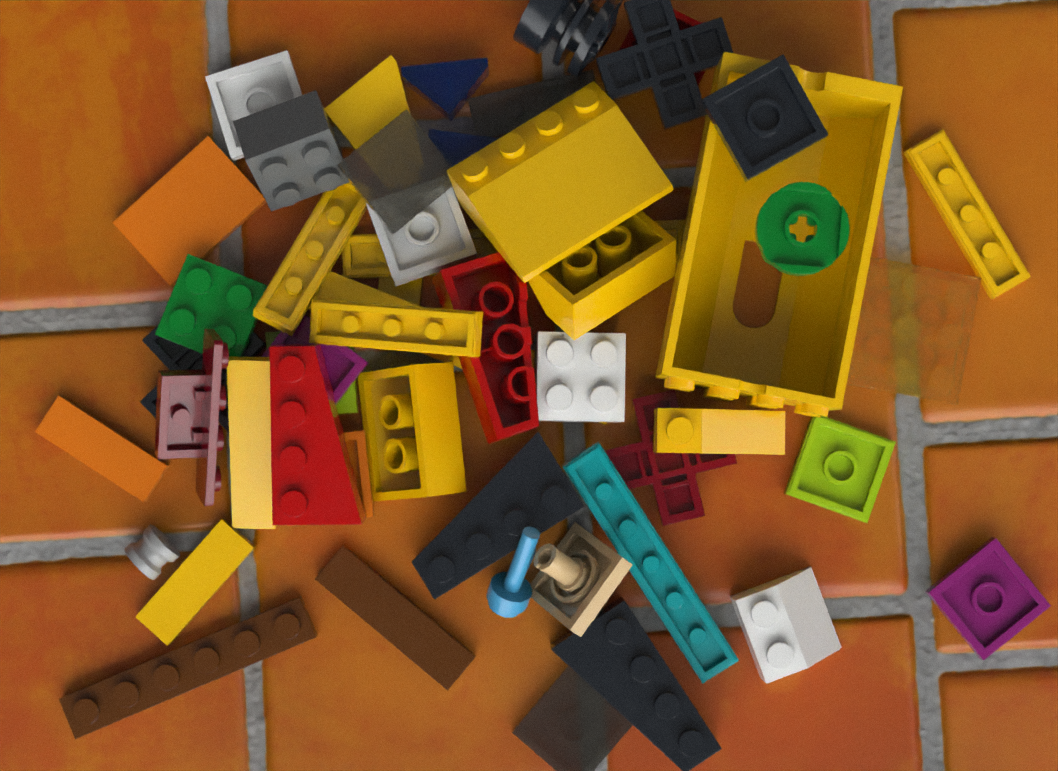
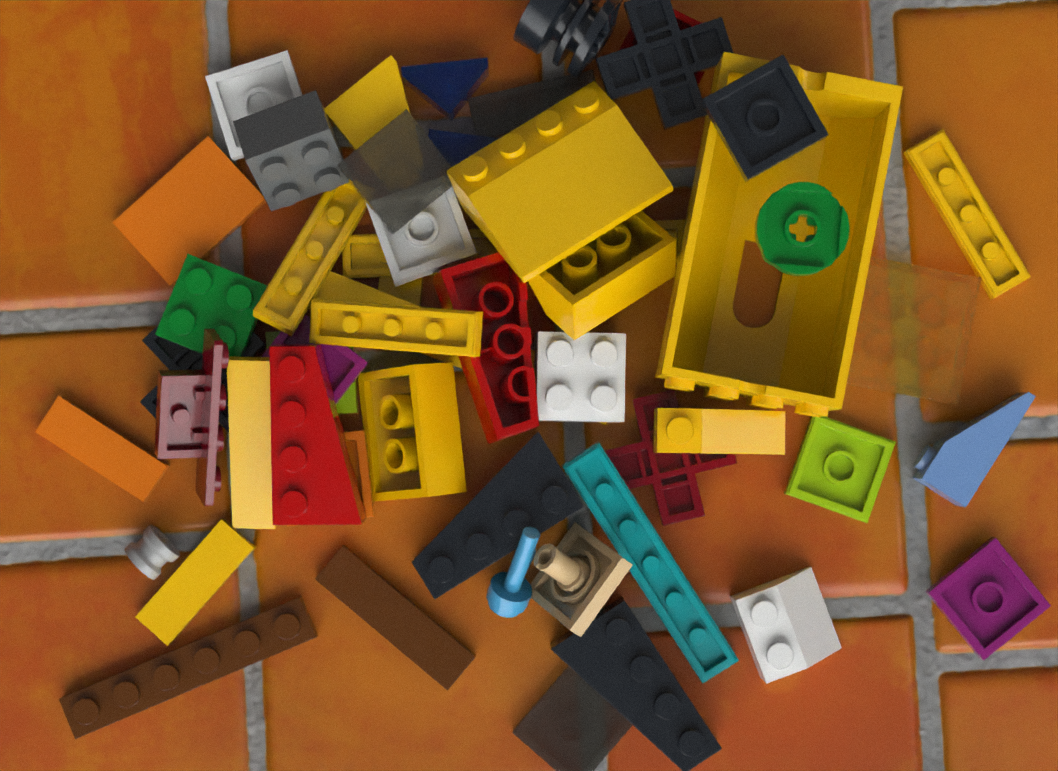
none -> medium blue slope [913,392,1036,507]

